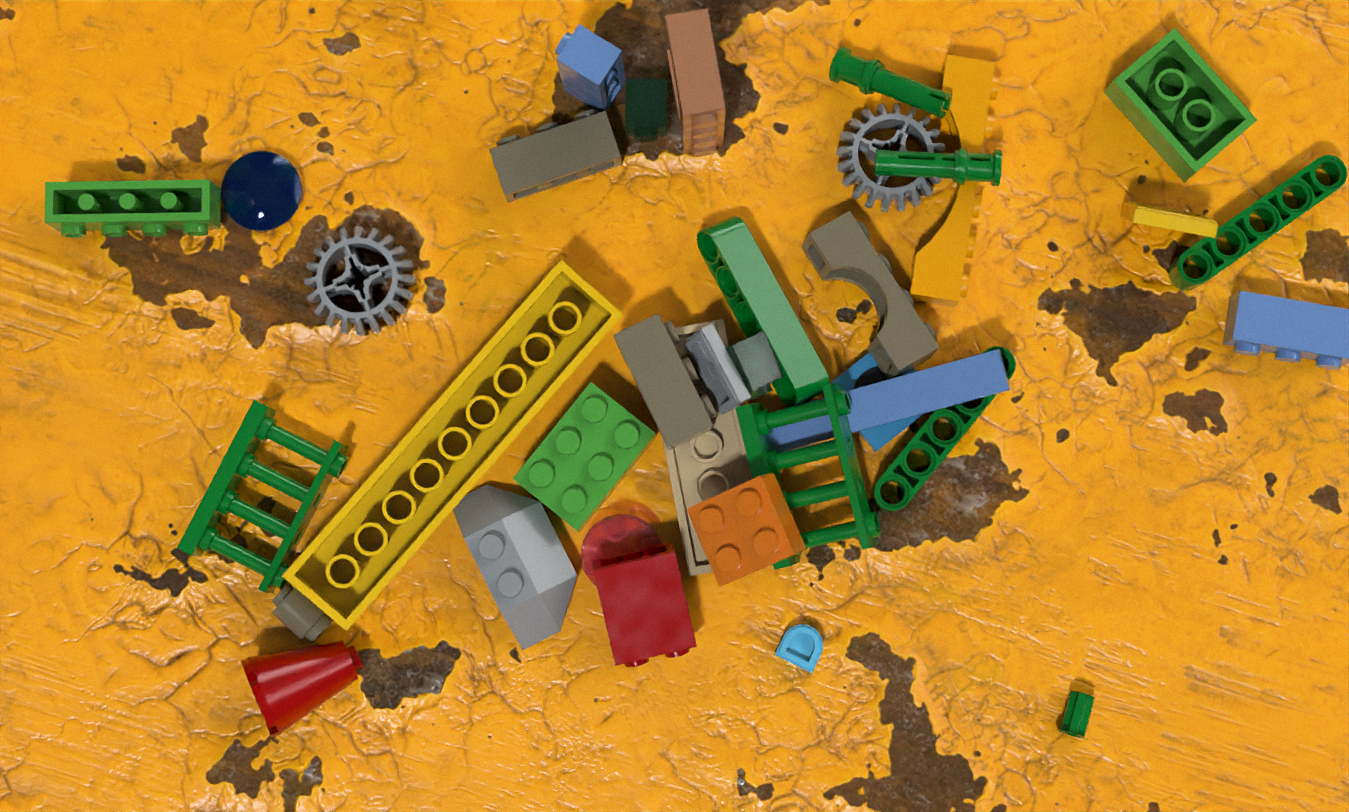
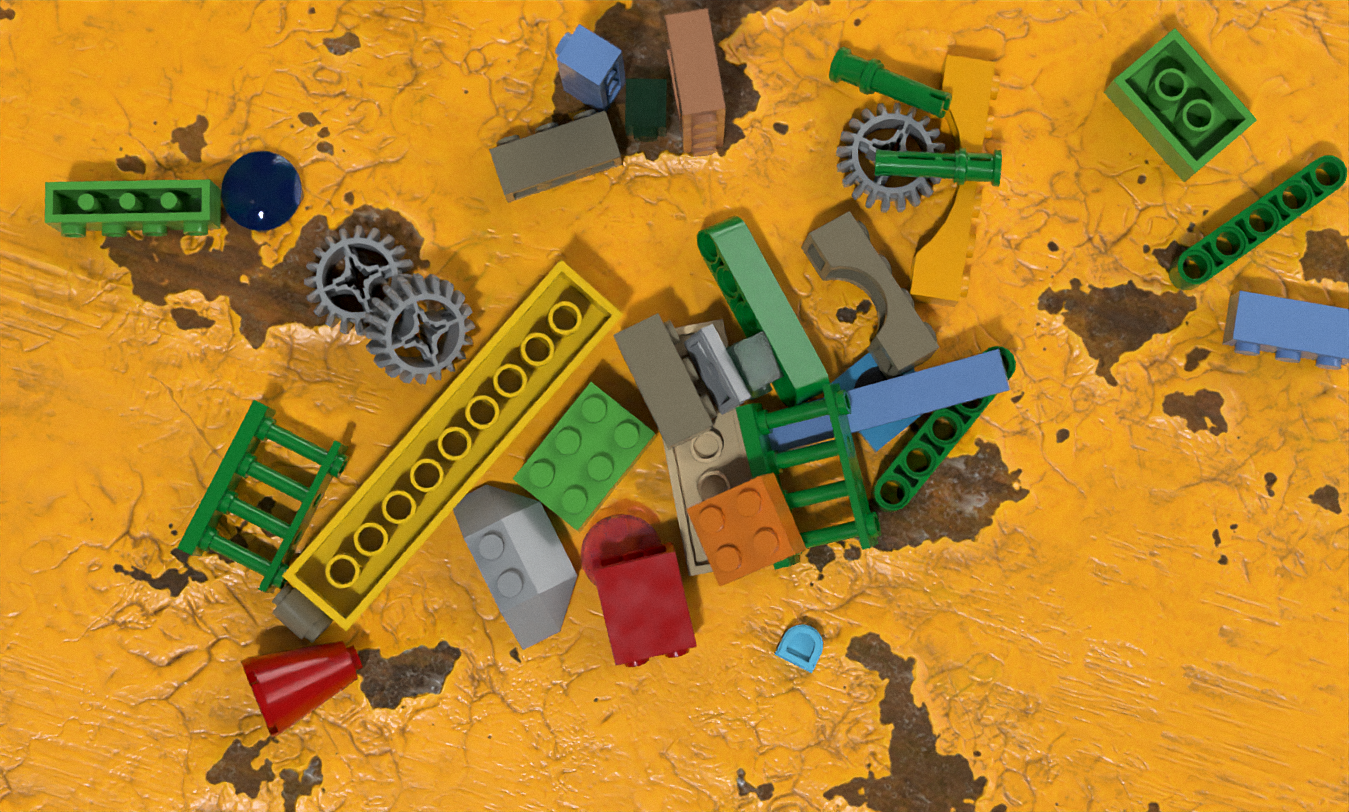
green piece [1056,691,1095,739] -> none
yellow tile [1120,201,1218,238] -> none
none -> light grey gear [363,273,475,384]

